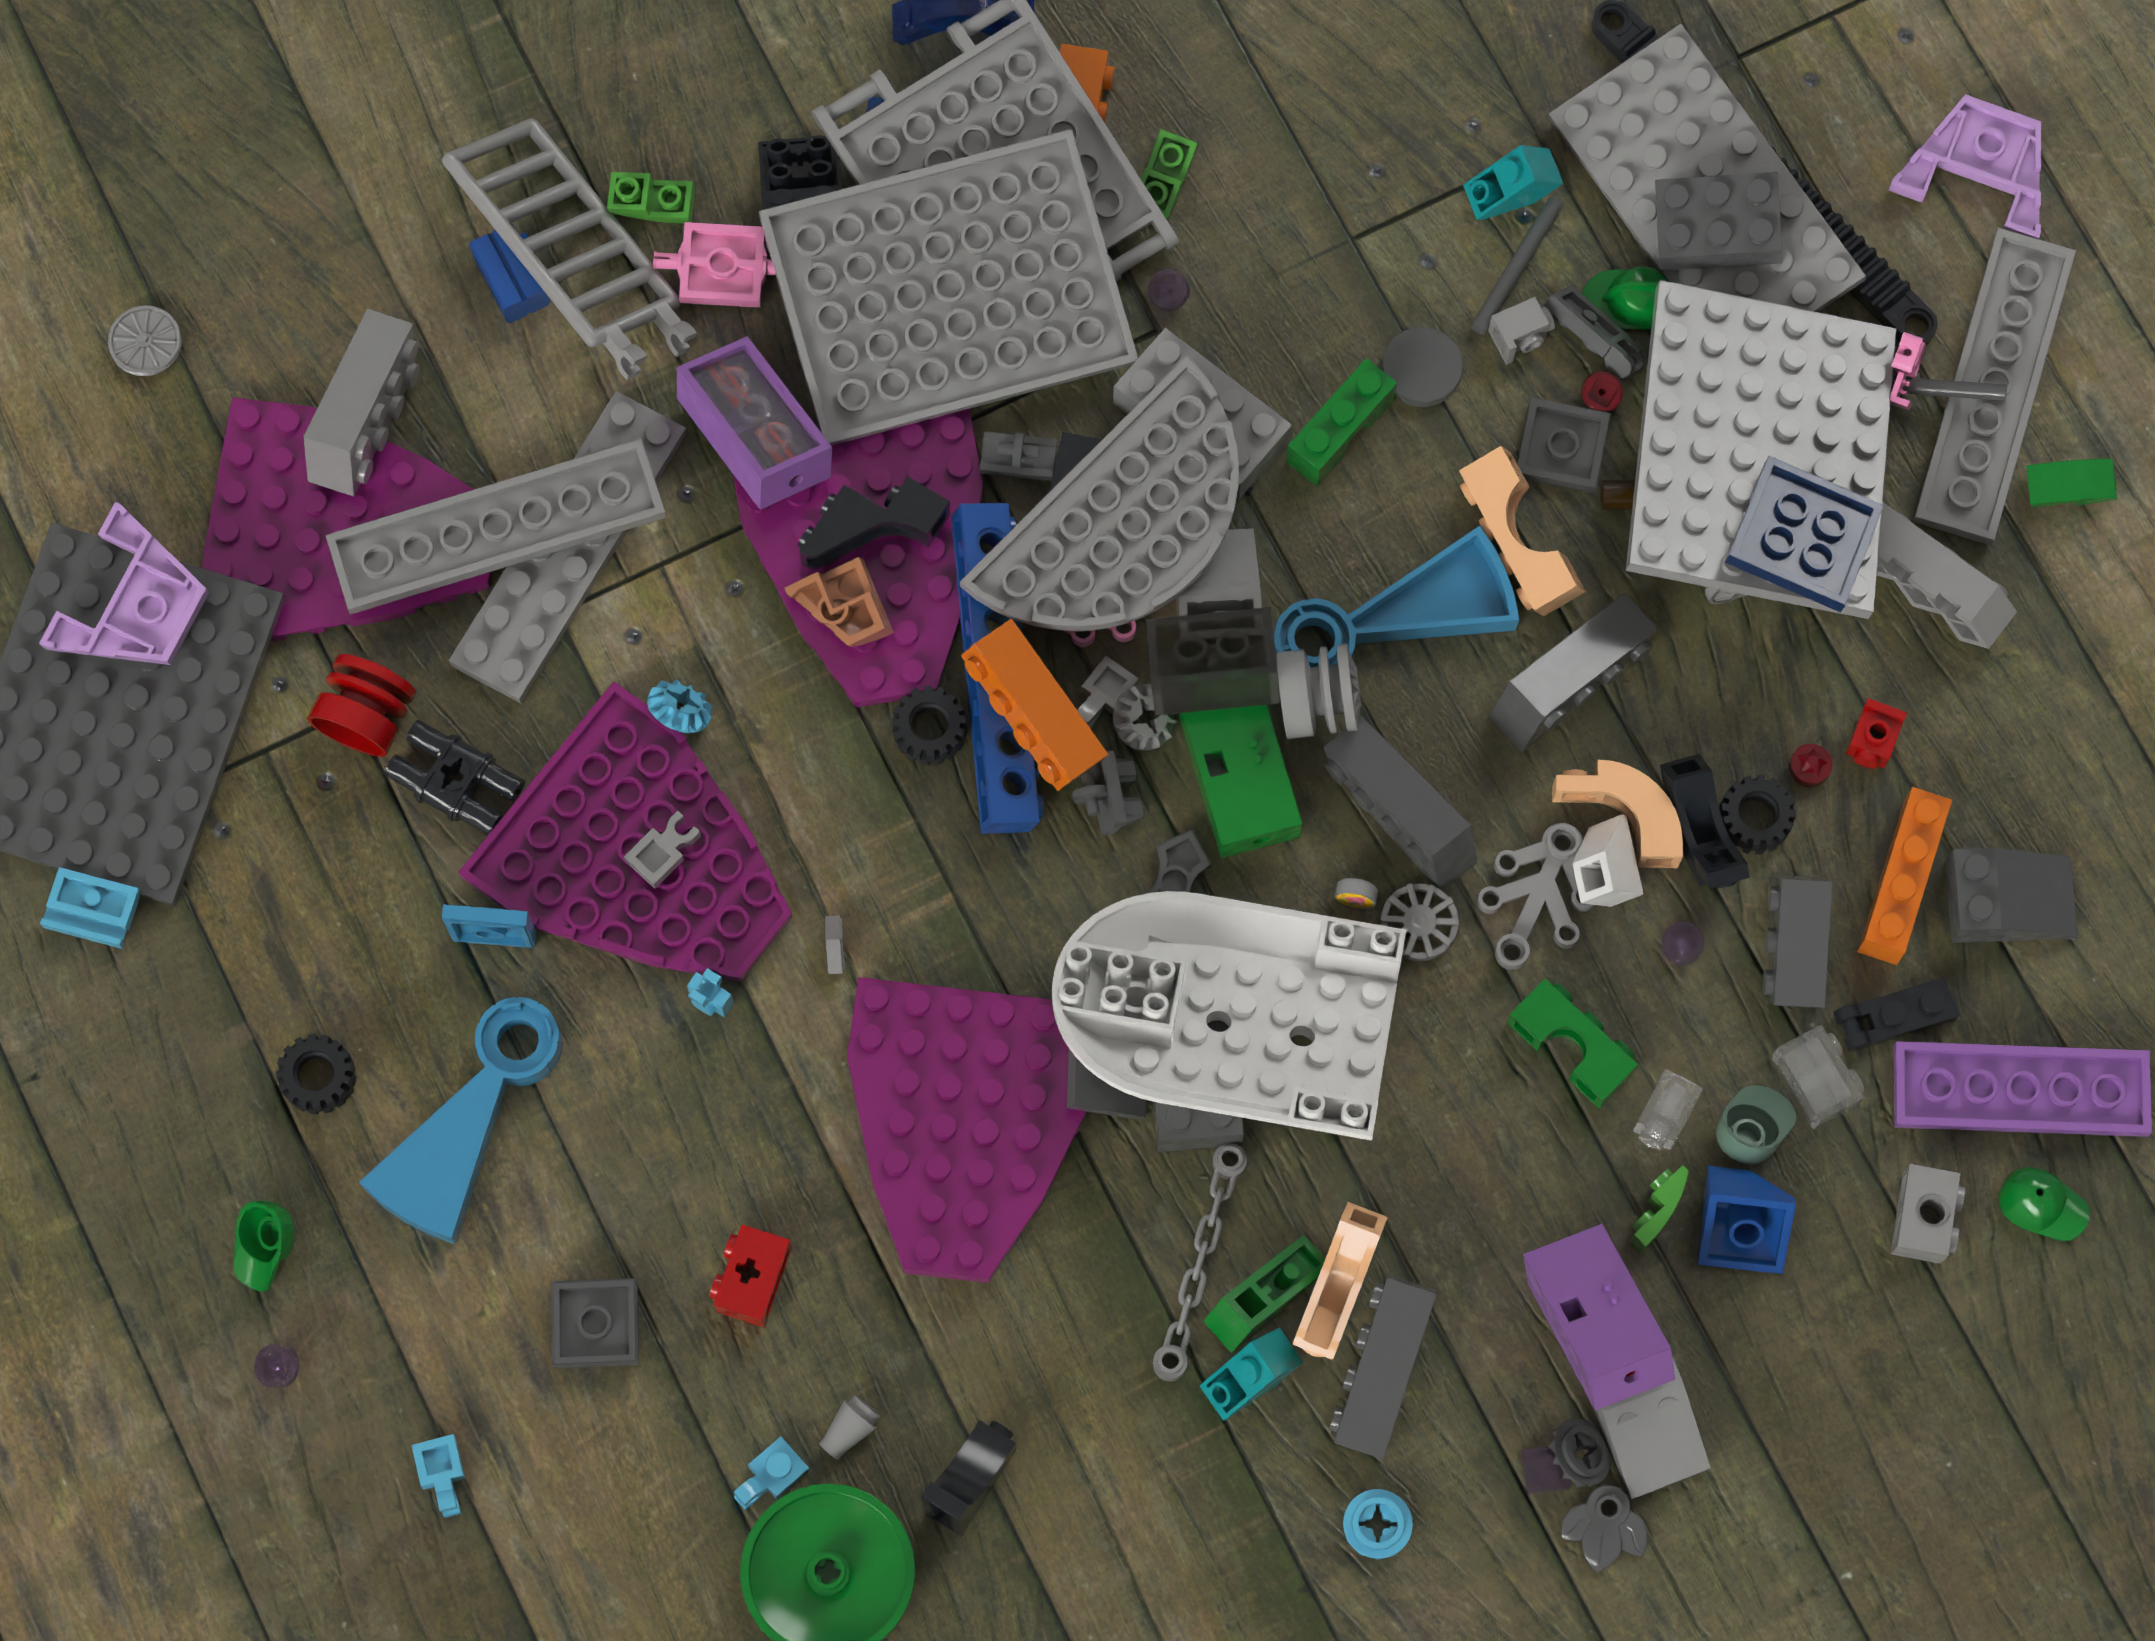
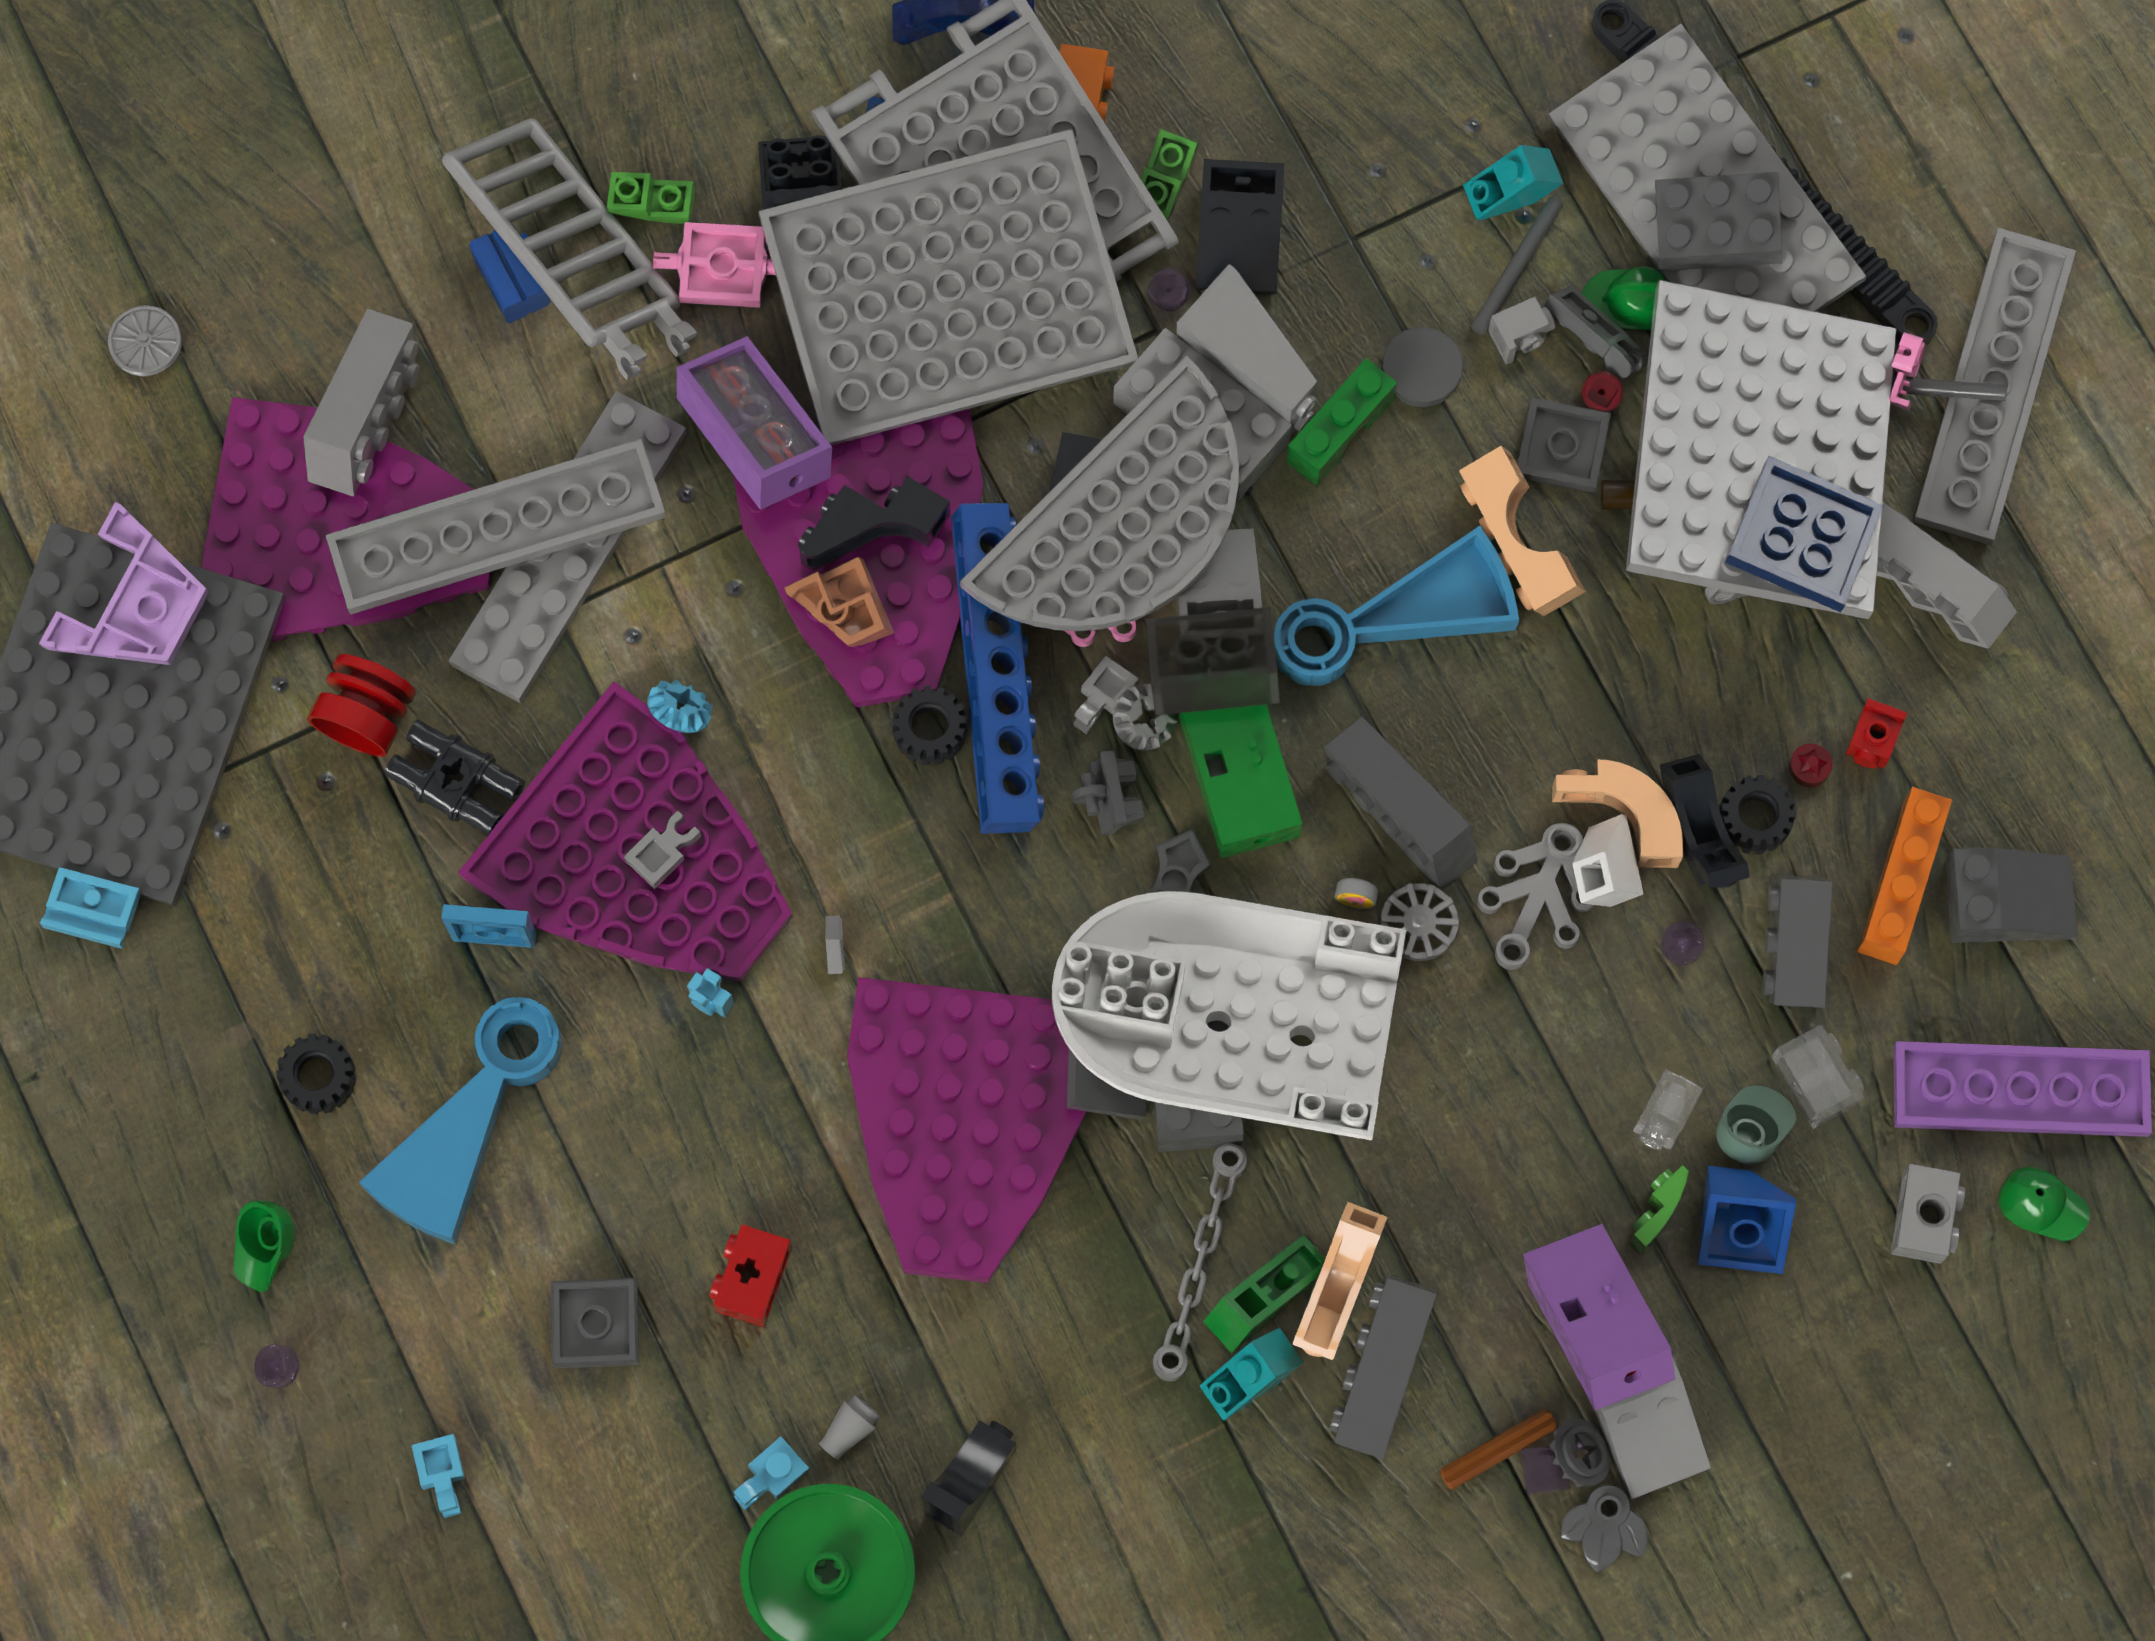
orange brick [961,618,1109,791] -> none
dark grey hips [979,431,1057,482] -> none
light grey wheel [1276,644,1361,739] -> none
medium azure gear [1343,1489,1413,1560] -> none
dark grey wedge [1488,593,1658,753] -> none
green arch [1507,978,1638,1109] -> none
black plate [1833,977,1959,1052] -> none
lavender wing [1888,94,2041,239] -> none
green slope [2026,459,2118,508] -> none
none -> light grey slope [1176,264,1317,436]
none -> black slope [1196,159,1284,294]
none -> dark orange axle [1440,1409,1557,1490]

